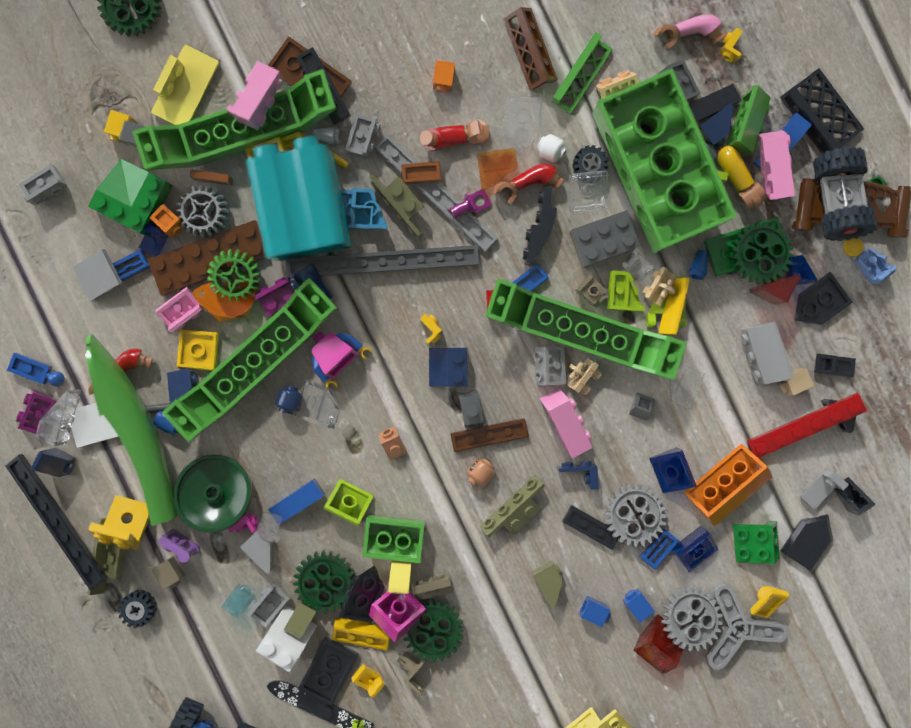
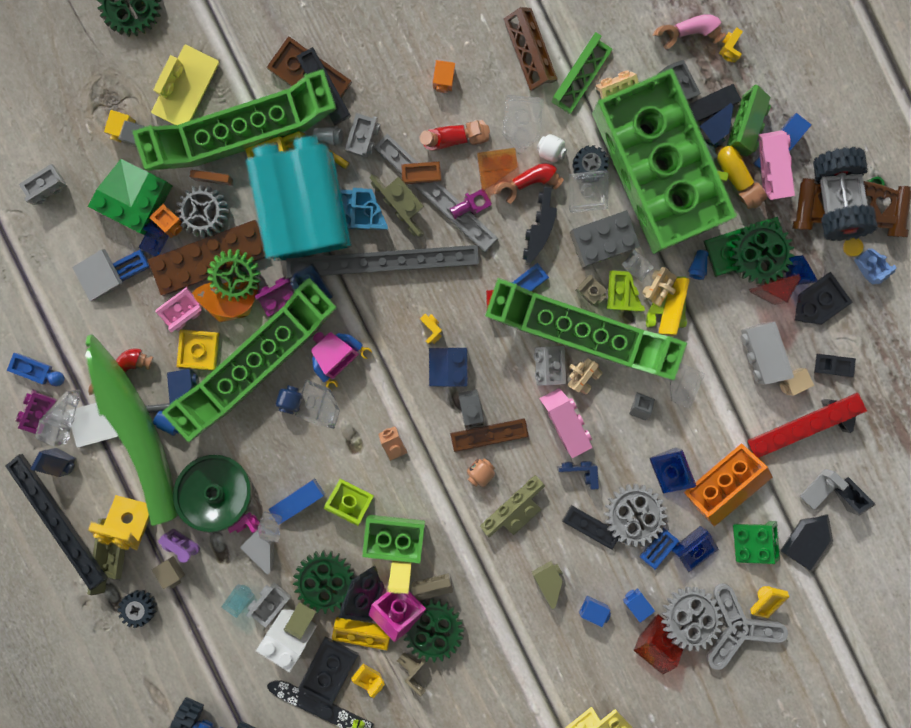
bright pink wedge [226,61,283,130] -> none
black fence [780,68,864,154] -> none

